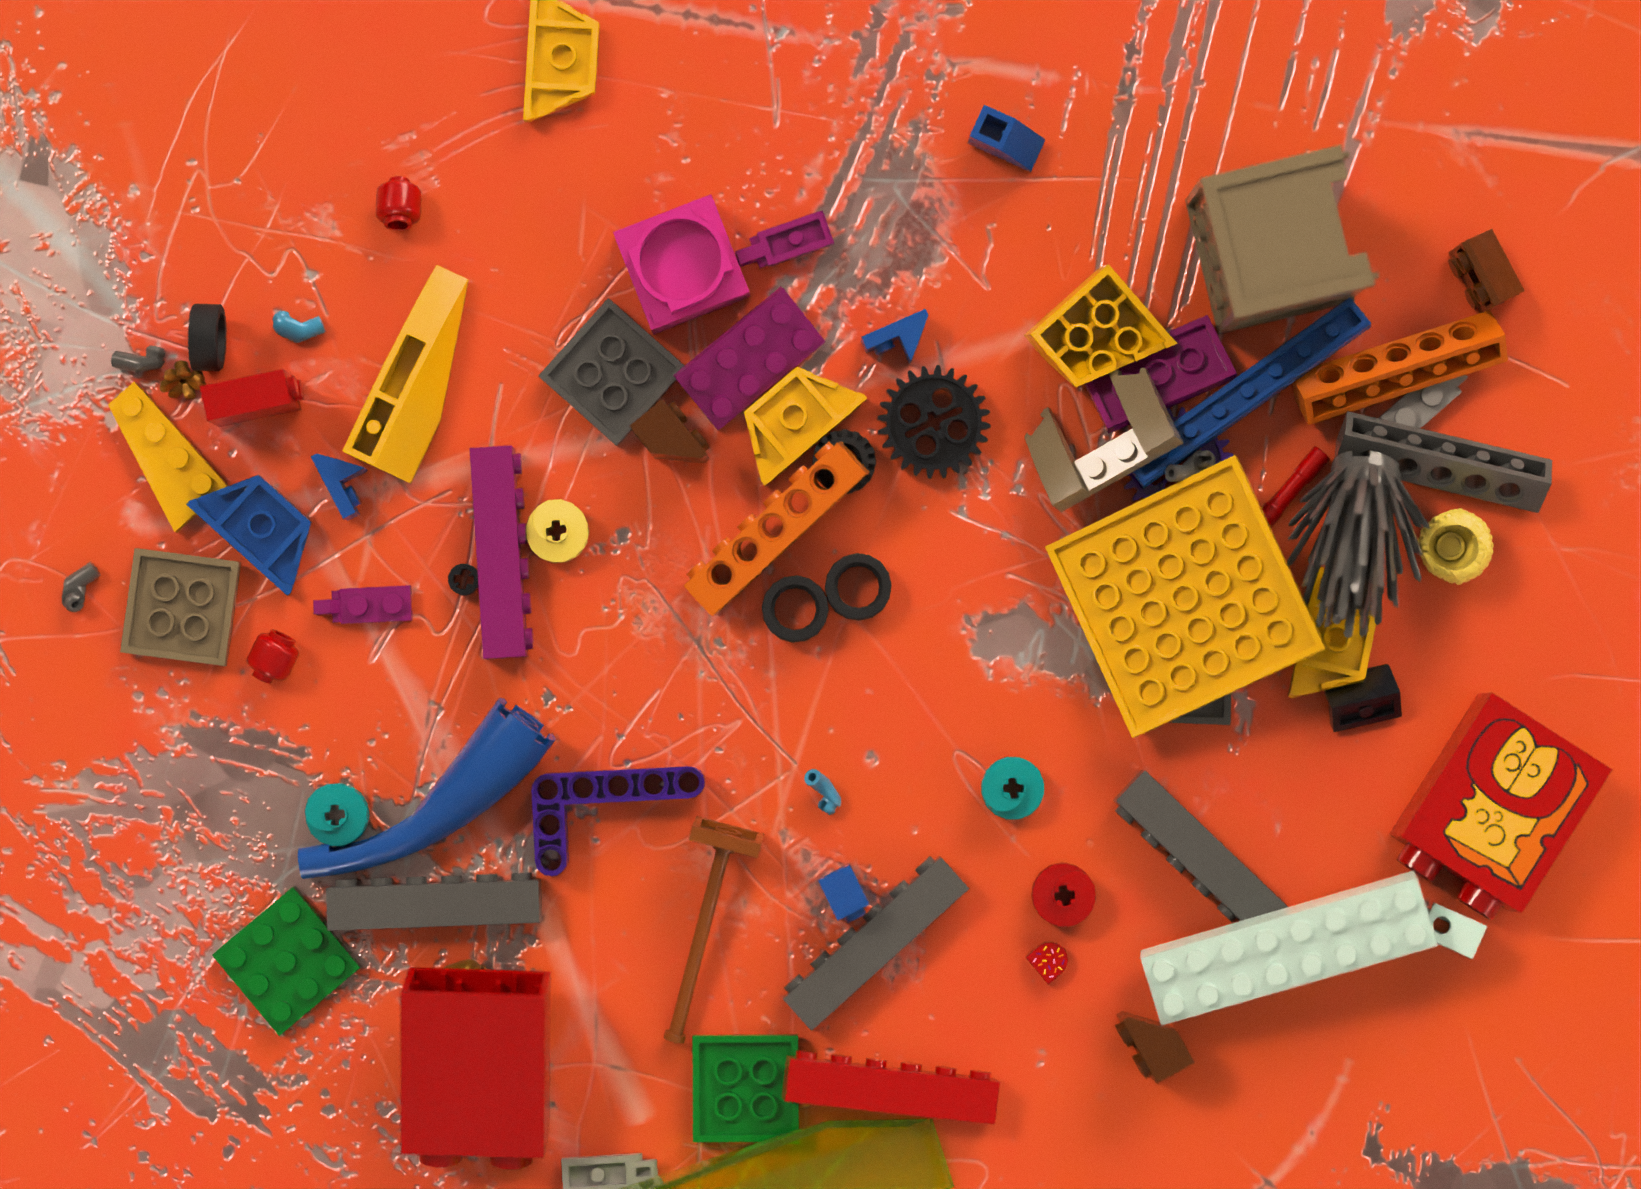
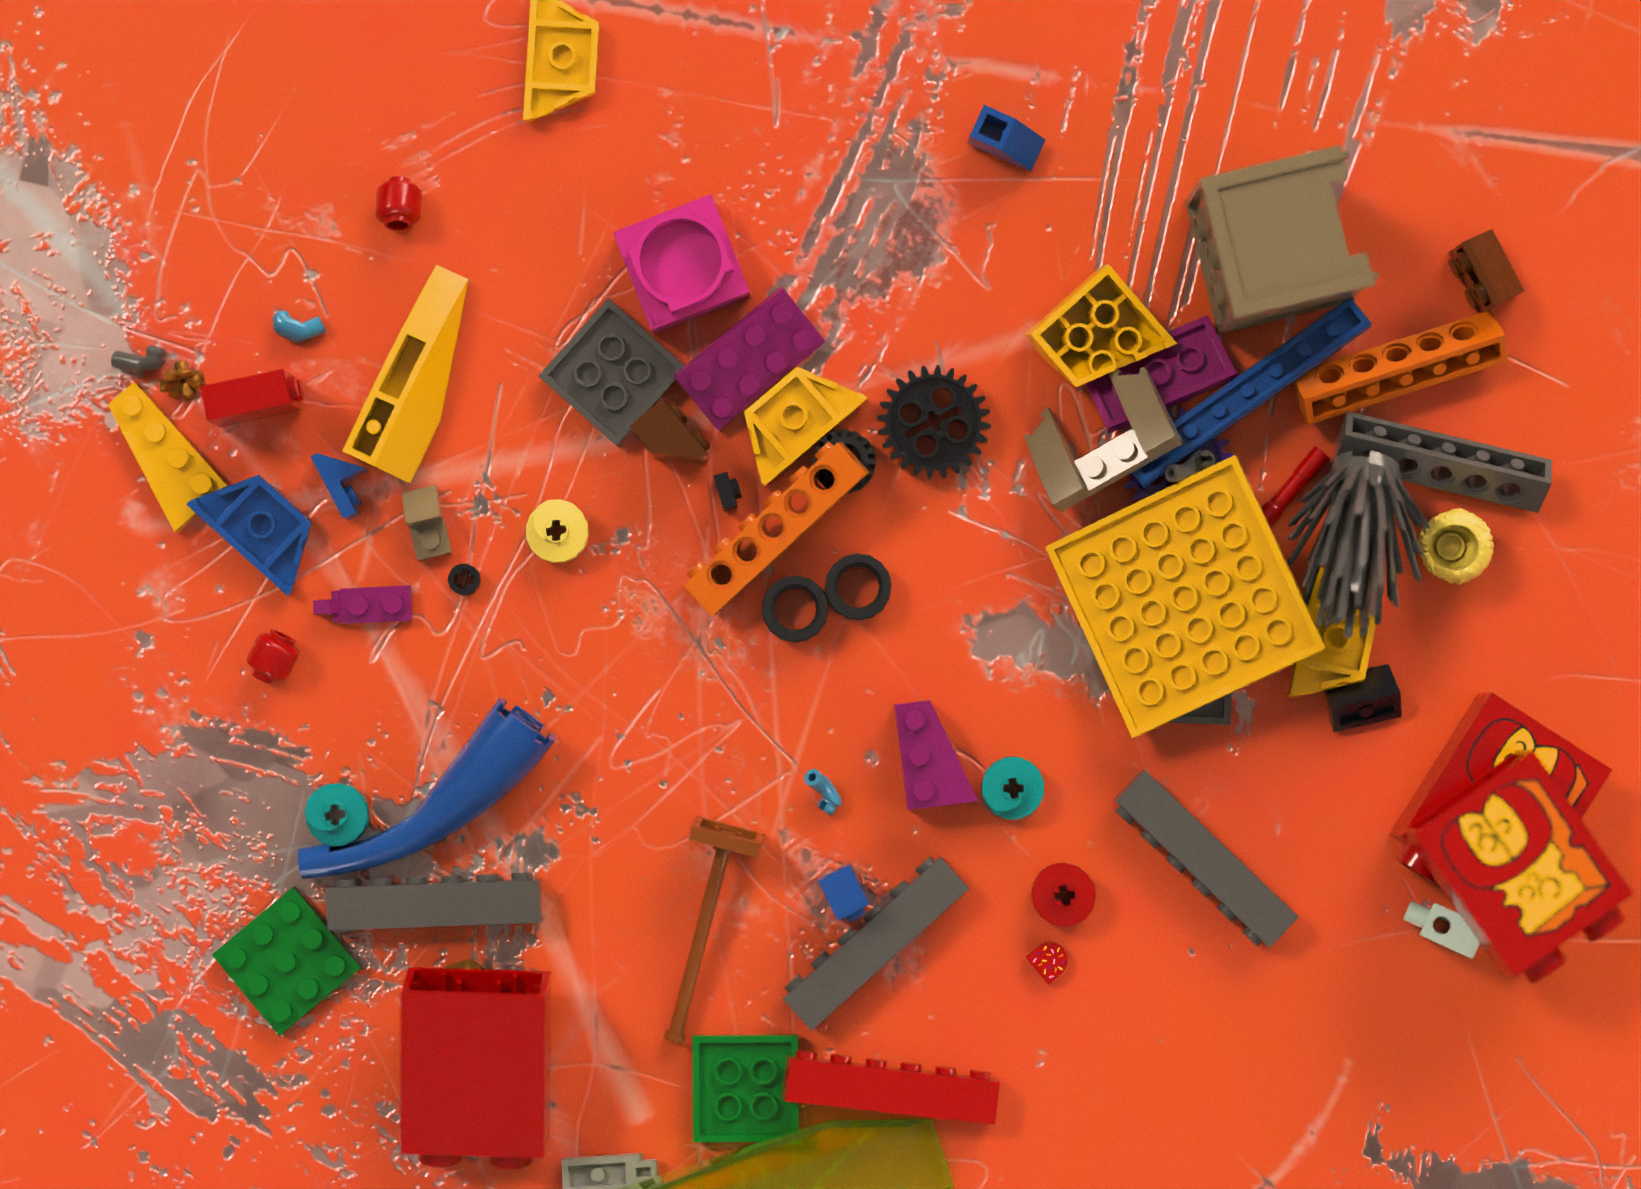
dark grey arm [62,561,101,612] -> none
dark tan plate [120,548,241,666] -> none
black tyre [188,304,226,371] -> none
magenta brick [469,445,534,660] -> none
dark purple beam [531,766,705,876] -> none
magenta hinge [735,210,834,268] -> none
blue slope [861,309,928,364] -> none
reddish brown slope [1115,1011,1194,1083] -> none
light aqua brick [1140,871,1438,1026] -> none
light grey hinge [1379,375,1468,428] -> none
none -> dark tan slope [402,485,453,561]
none -> black plate [714,472,742,511]
none -> magenta wedge [894,700,978,810]
none -> brick [1402,750,1633,983]

